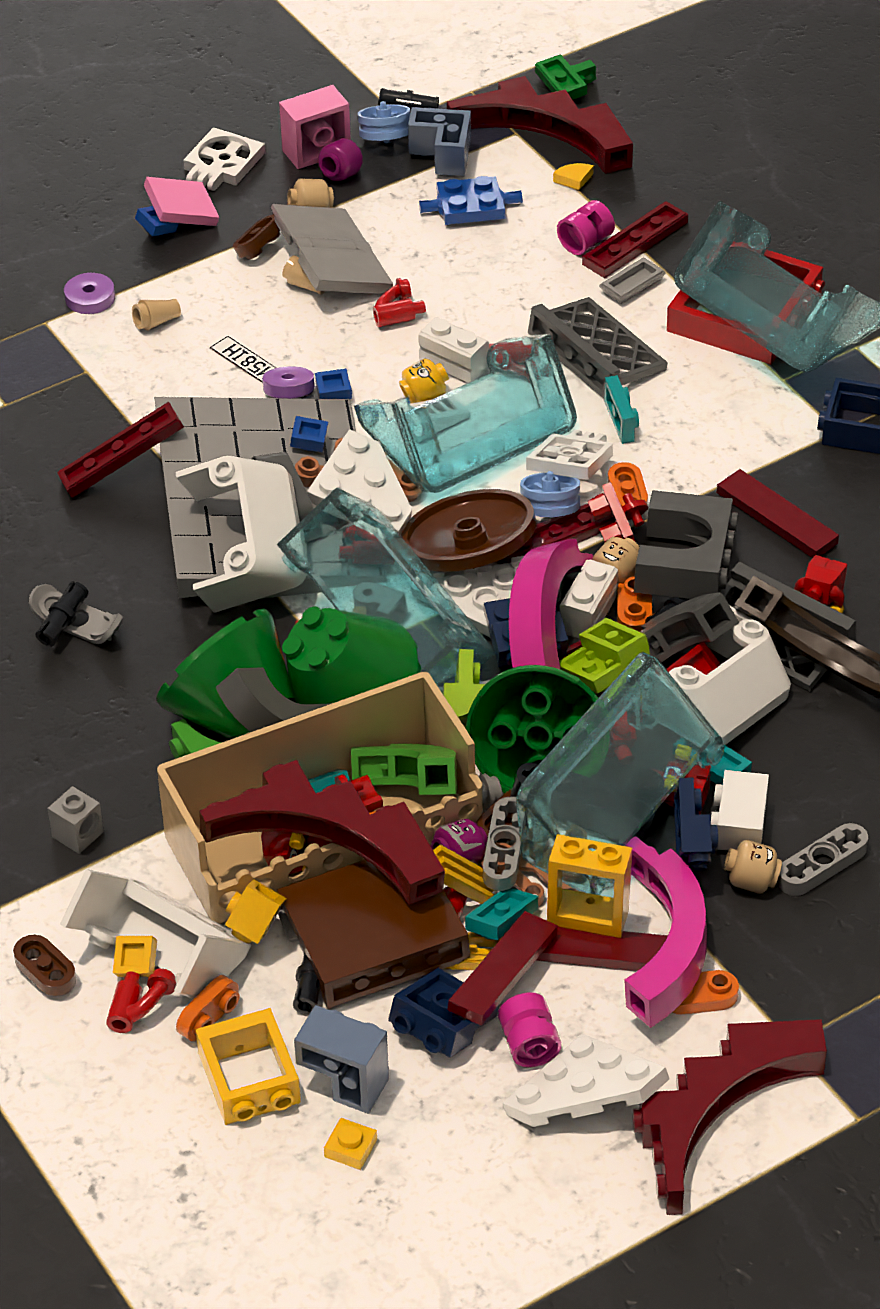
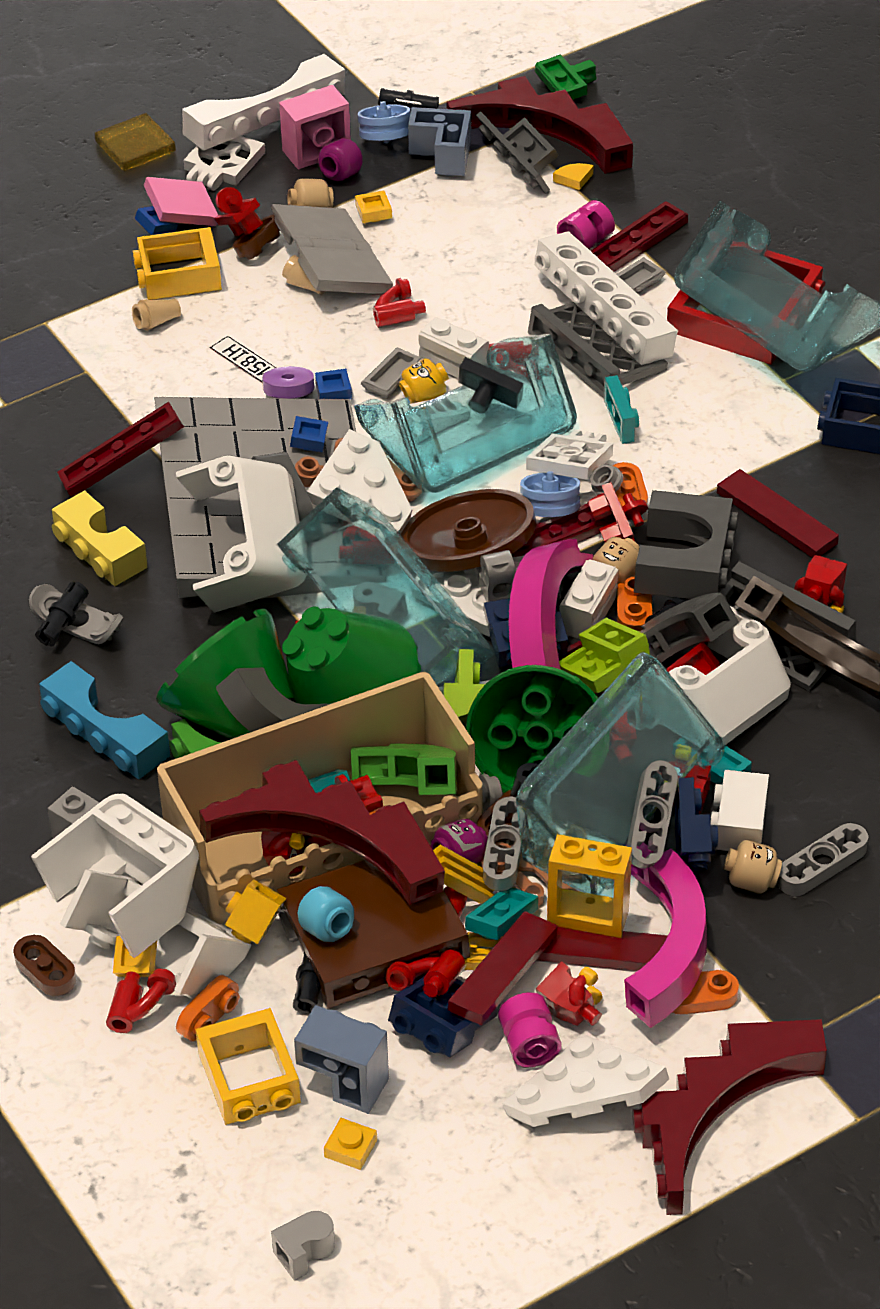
medium lavender piece [64,273,115,314] -> none
blue plate [419,176,523,225] -> none
none -> white windscreen [31,794,199,958]
none -> dark azure arch [39,661,170,779]
none -> light yellow arch [52,491,148,586]
none -> clear yellow tile [95,113,176,171]
none -> yellow window [133,227,222,300]
none -> white arch [182,54,345,151]
none -> red hips [214,187,263,236]
none -> light grey leg [271,1211,335,1281]
none -> medium azure head [297,886,355,942]
none -> yellow plate [355,190,392,223]
none -> light grey tile [361,347,423,399]
none -> red plant [386,950,465,997]
none -> black tile [458,357,524,414]
none -> dark grey bracket [476,111,559,194]
none -> light grey leg [478,550,516,602]
none -> white brick [534,231,678,365]
none -> red piece [536,961,603,1026]
none -> light grey plate [590,464,623,495]
none -> light grey beam [627,760,678,868]

